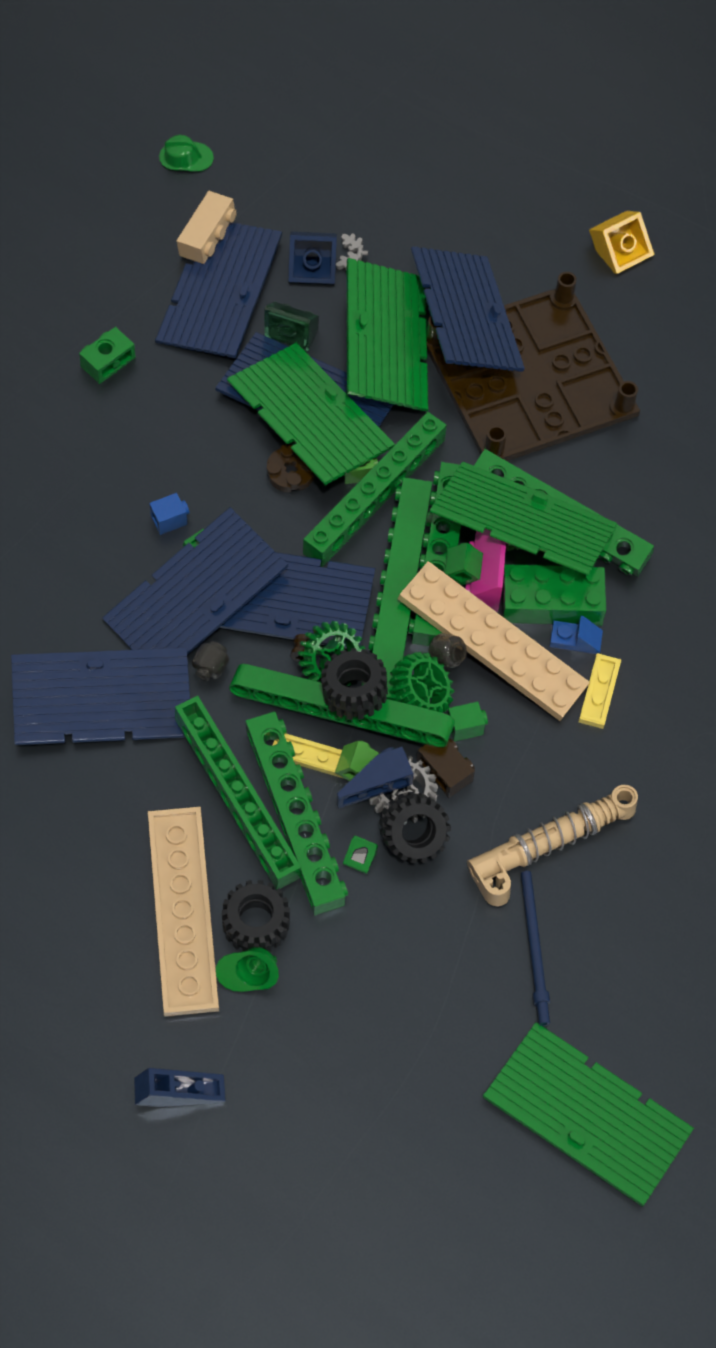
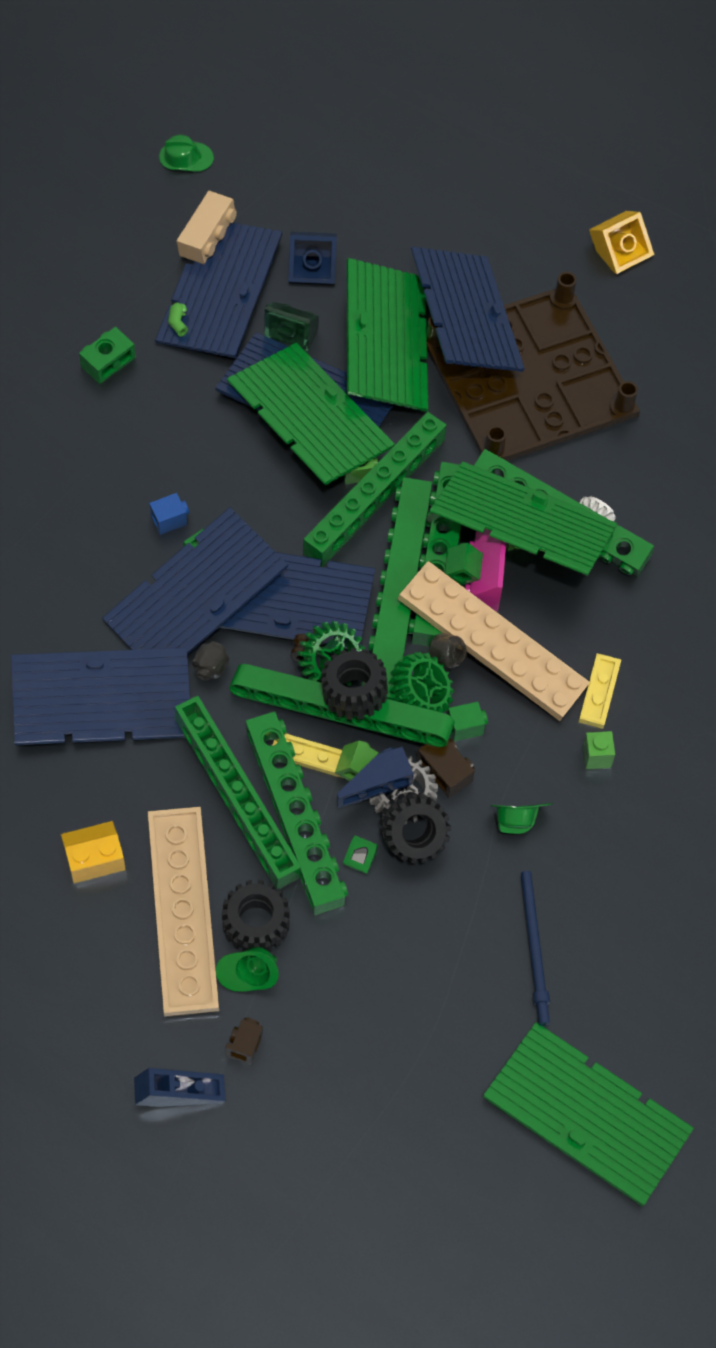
dark brown plate [267,444,315,492] -> none
light grey animal [336,234,368,271] -> none
tan piece [467,785,638,906] -> none
green brick [502,564,606,626] -> none
blue slope [550,616,603,654] -> none
none -> yellow slope [61,821,126,883]
none -> bright green arm [168,303,188,336]
none -> dark brown brick [225,1017,263,1065]
none -> green piece [490,803,553,834]
none -> white gear [579,496,616,521]
none -> bright green brick [583,731,615,769]

